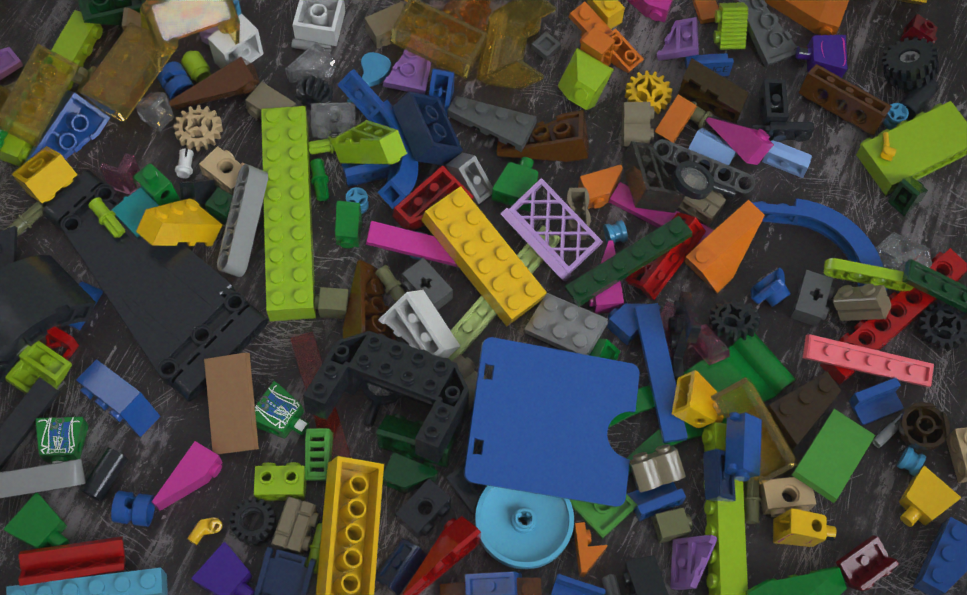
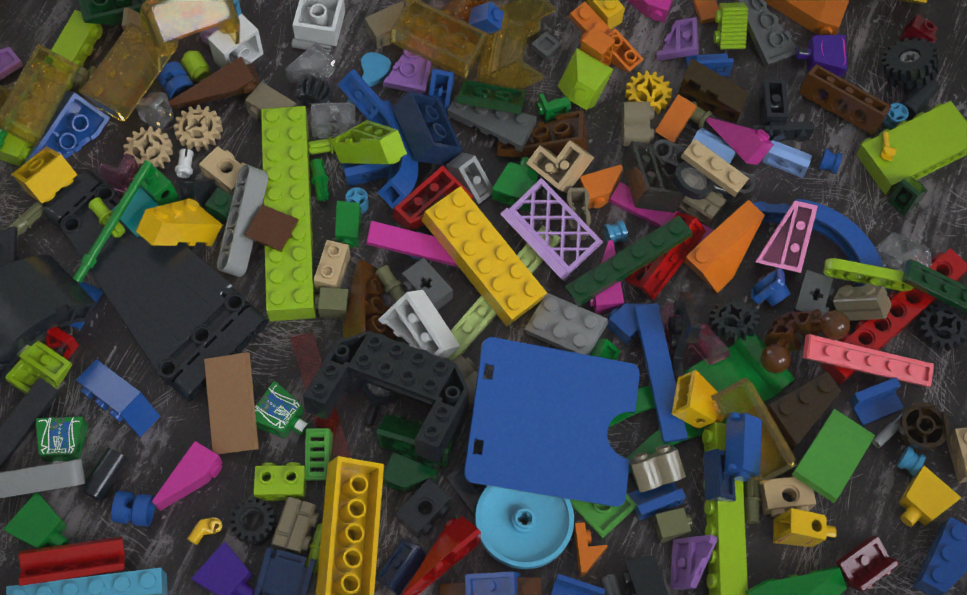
none -> green bar [72,160,153,283]
none -> tan gear [123,126,173,171]
none -> reddish brown piece [245,204,299,252]
none -> tan brick [314,240,351,292]
none -> dark green tile [456,80,527,114]
none -> blue brick [468,1,504,37]
none -> tan brick [526,140,594,193]
none -> green bracket [536,93,571,122]
none -> tan plate [681,139,749,197]
none -> bright pink wedge [755,201,818,273]
none -> reddish brown piece [760,309,850,374]
none -> blue wheel [818,148,843,174]

